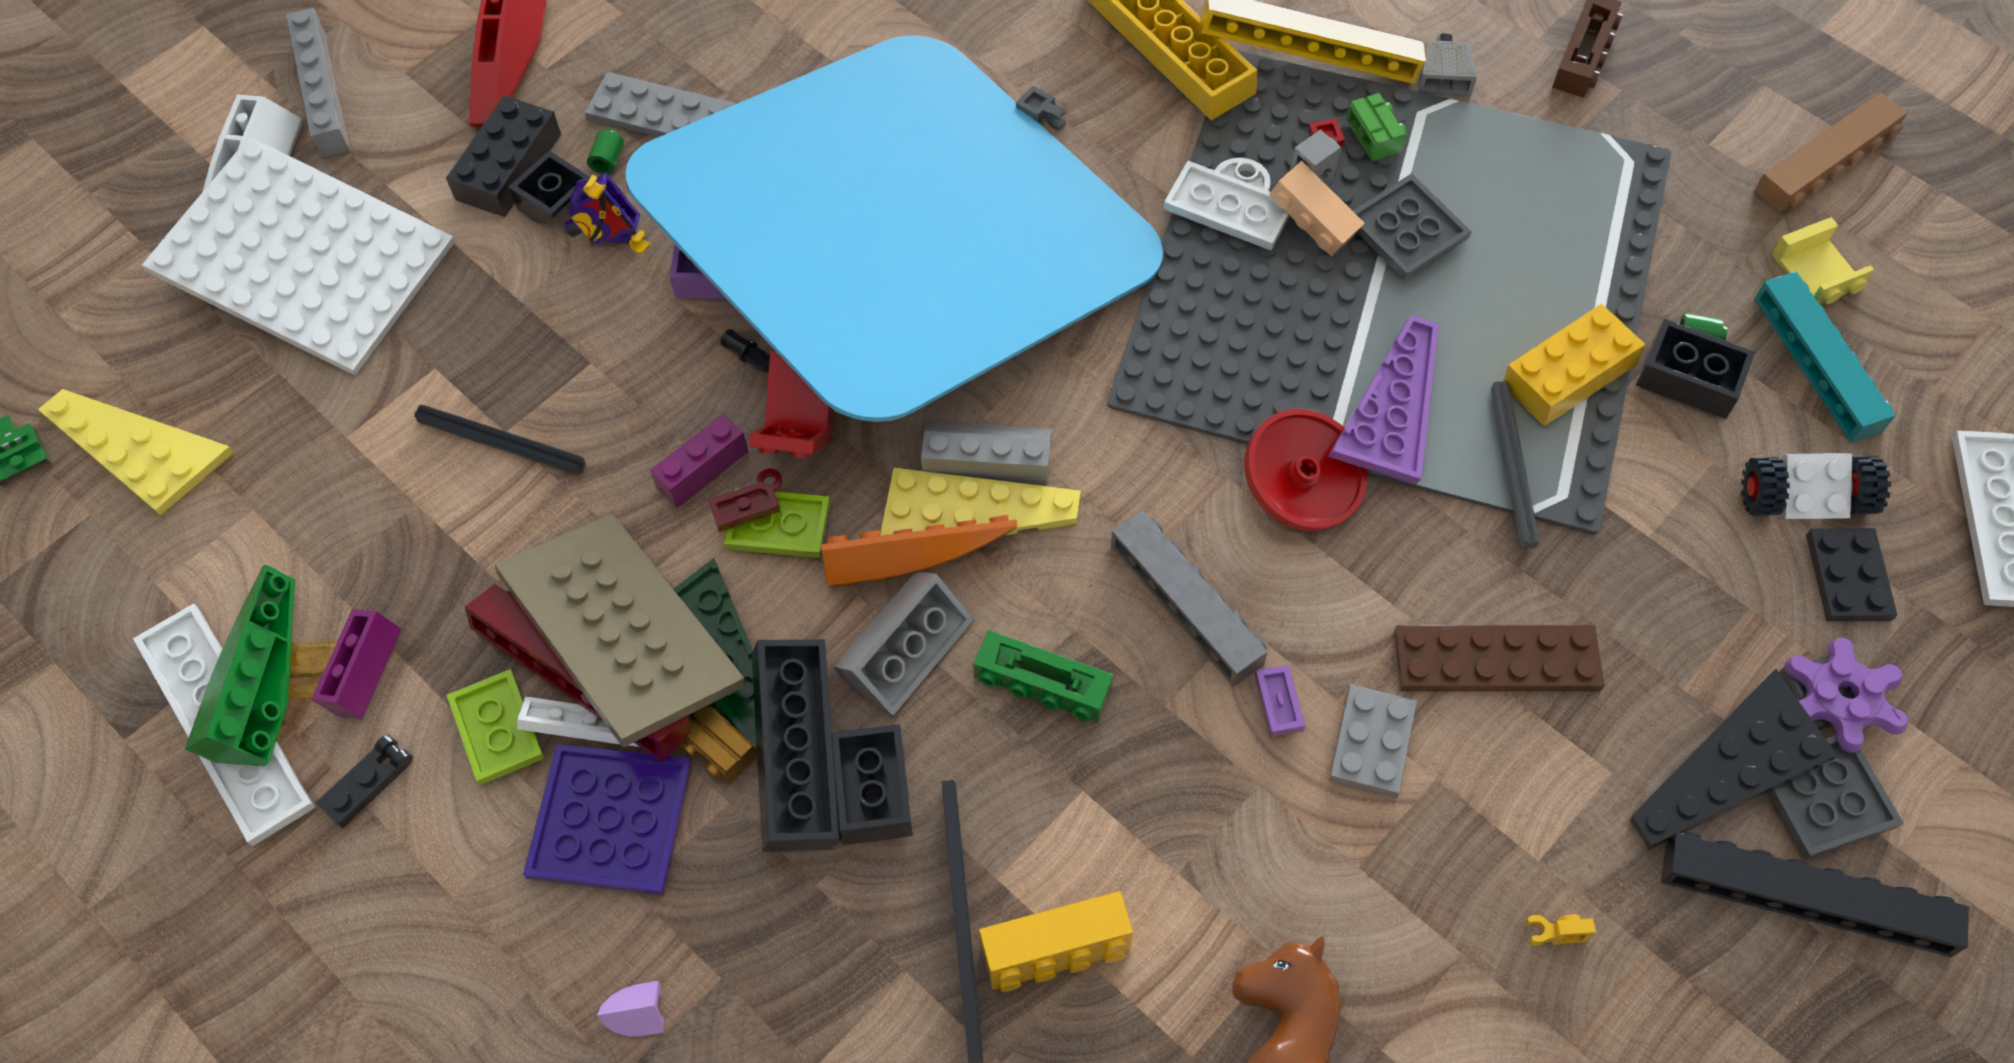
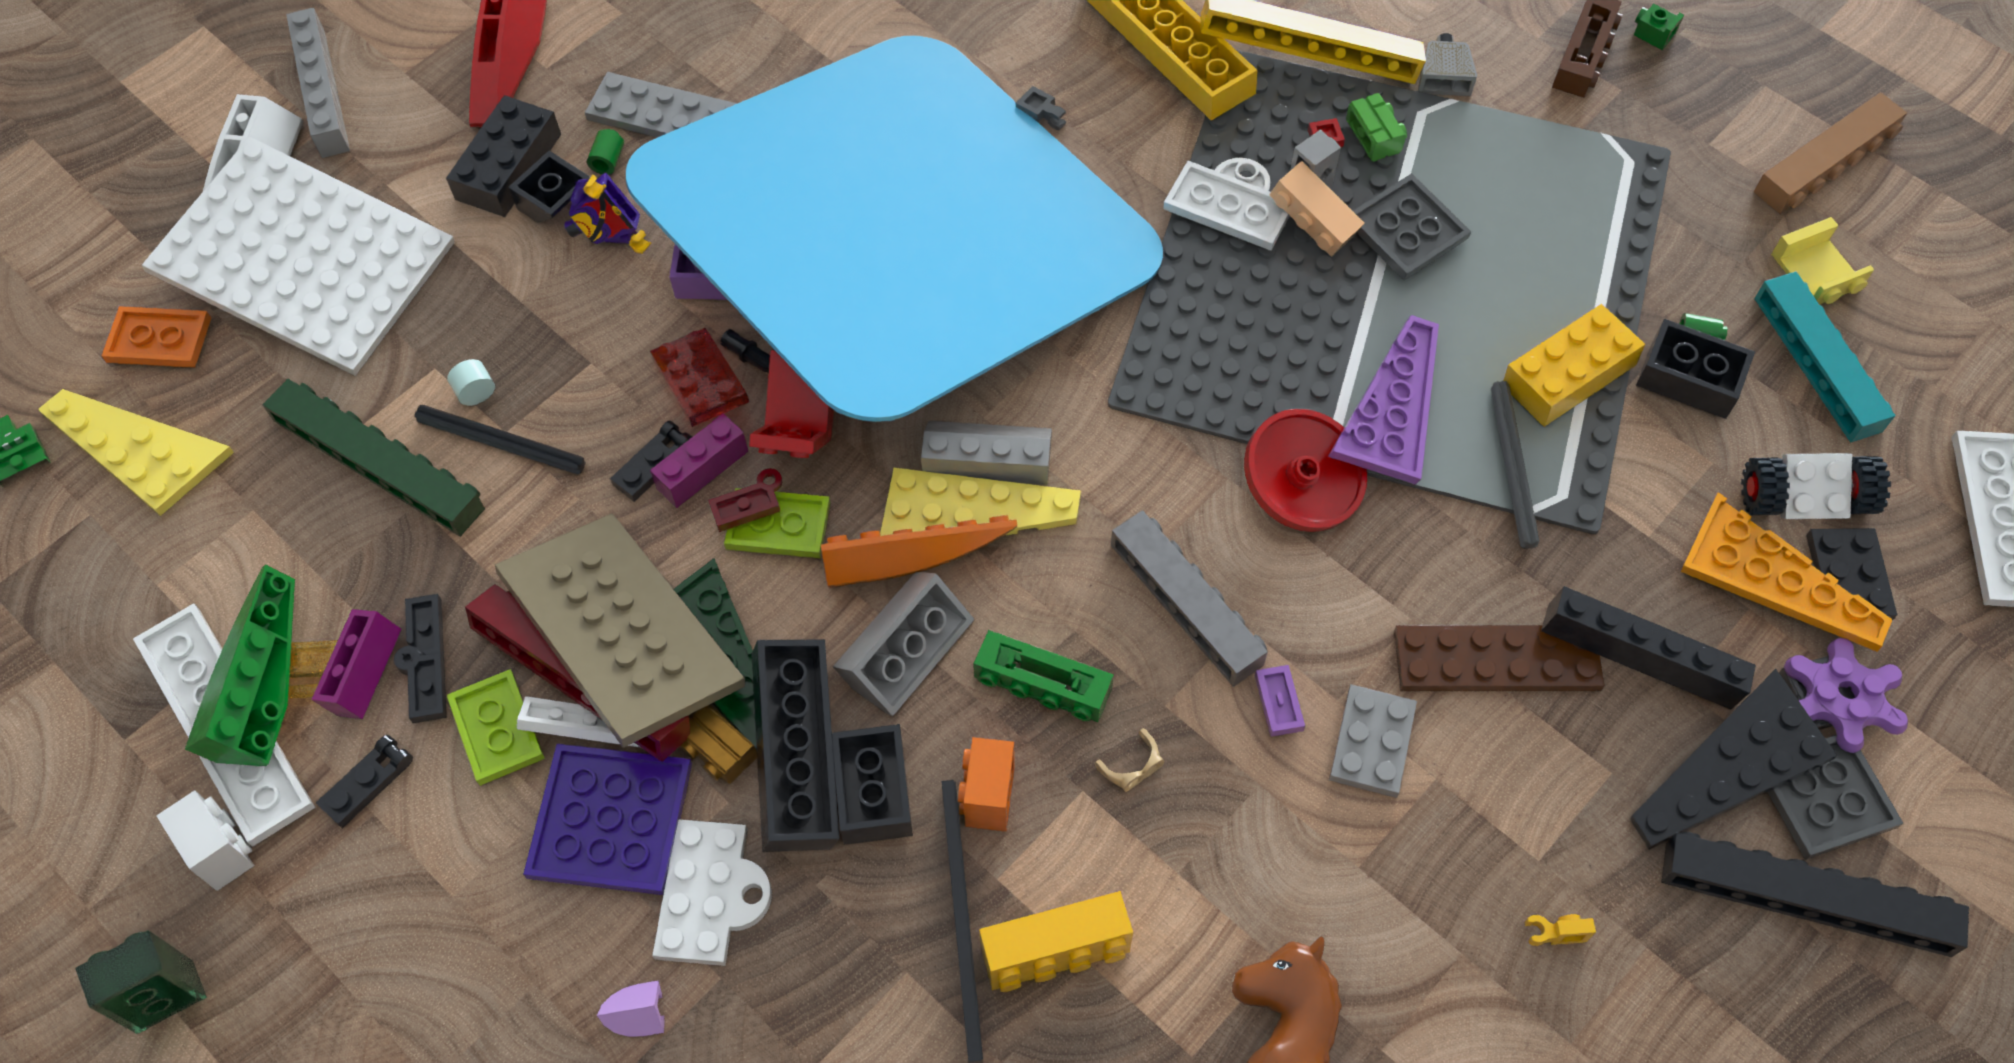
none -> clear green brick [75,930,207,1034]
none -> orange plate [101,306,211,368]
none -> white brick [157,790,255,891]
none -> dark green brick [262,379,485,537]
none -> black hinge [394,594,447,723]
none -> light aqua piece [447,359,495,406]
none -> black plate [610,420,692,502]
none -> clear red plate [650,328,750,427]
none -> white plate [652,819,772,966]
none -> orange brick [958,737,1015,832]
none -> tan cap [1095,728,1164,792]
none -> black brick [1541,586,1756,710]
none -> green brick [1634,3,1684,50]
none -> light orange wing [1681,492,1892,652]

